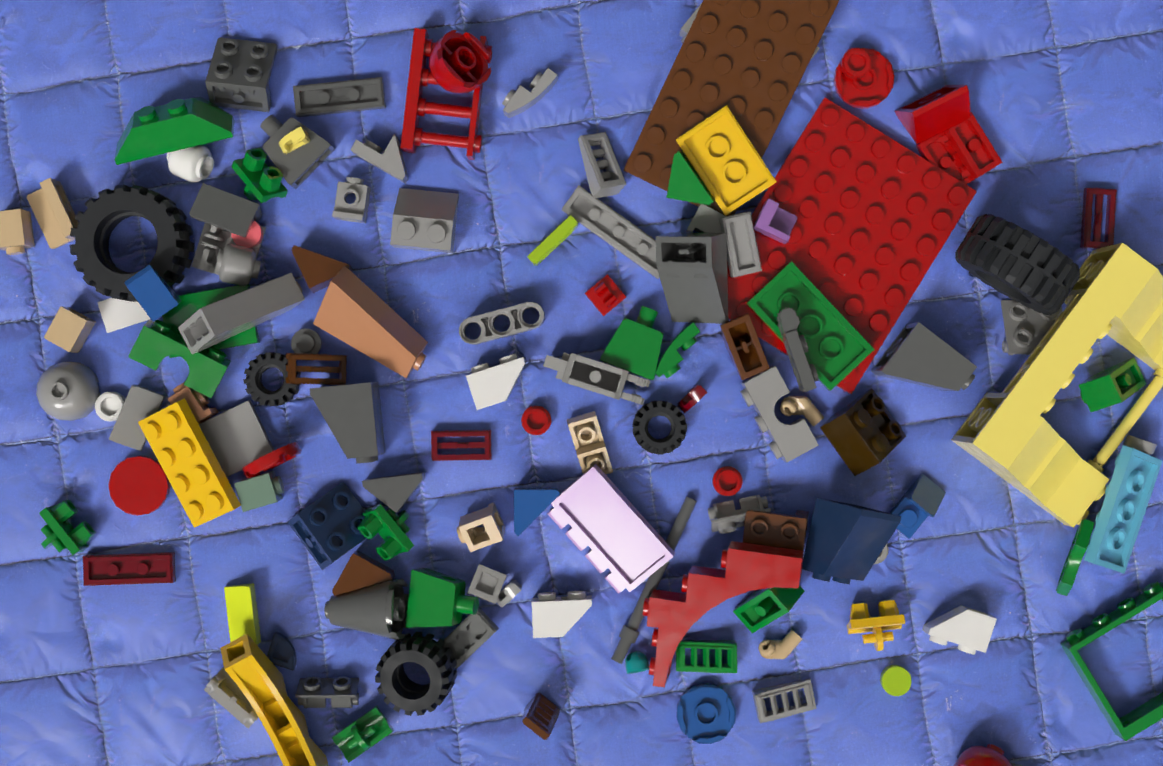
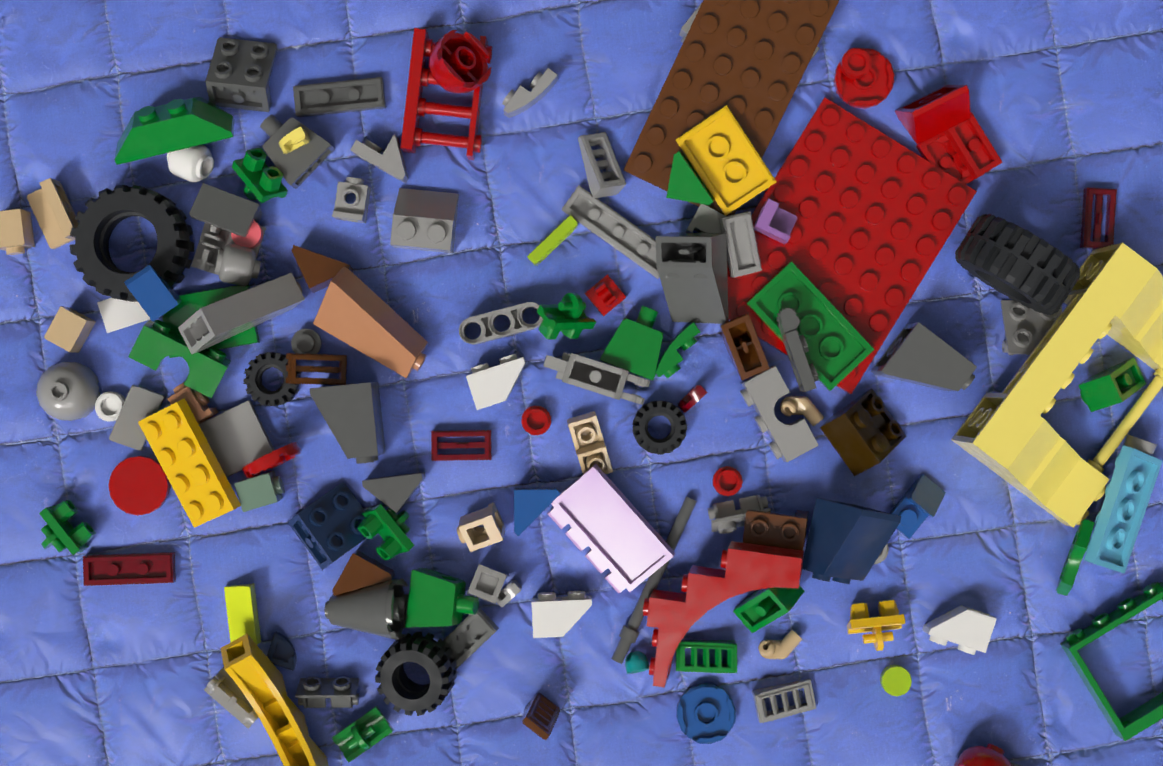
none -> green hips [537,293,596,340]

